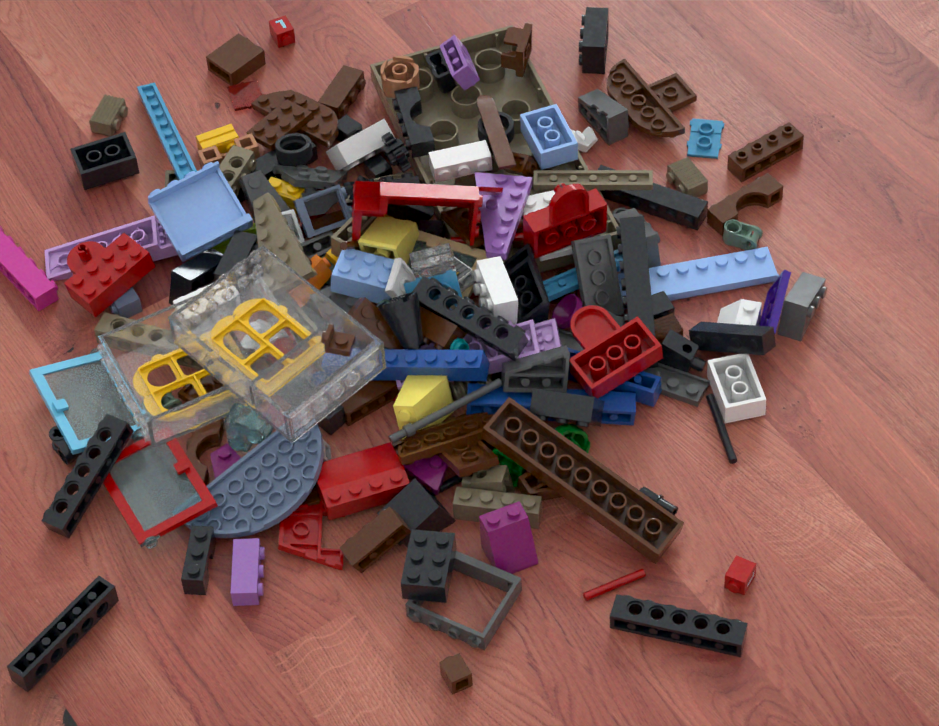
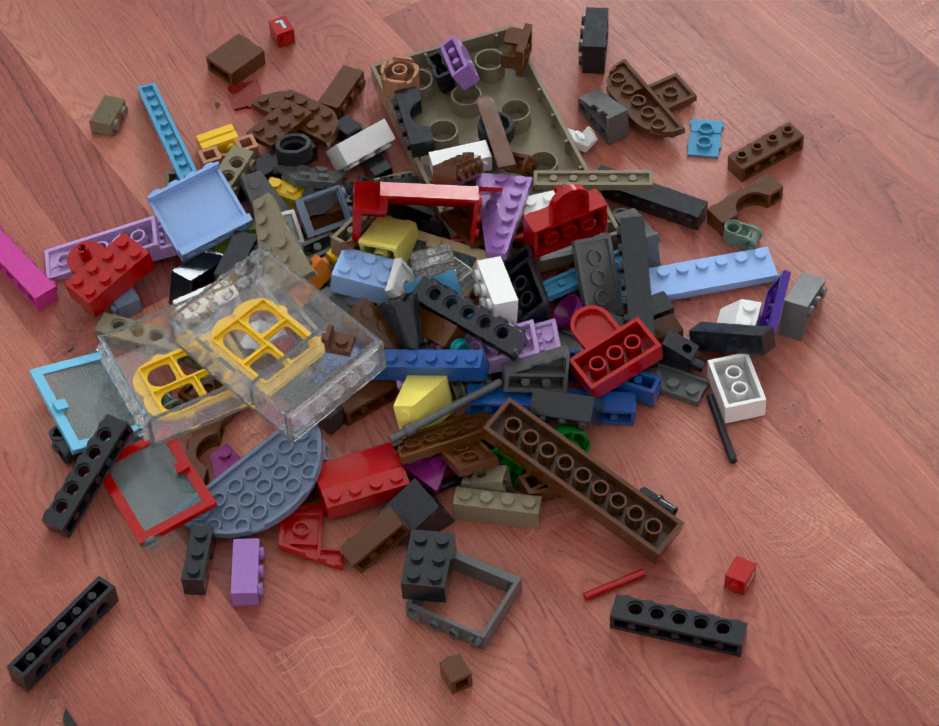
black brick [70,132,139,190] -> none
clear light blue brick [224,403,275,453] -> none
black gear [381,132,411,172] -> none
magenta slope [479,501,539,574] -> none
light blue brick [520,104,578,170] -> none
dark tan brick [666,157,708,198] -> none
none -> reddish brown brick [433,152,484,186]

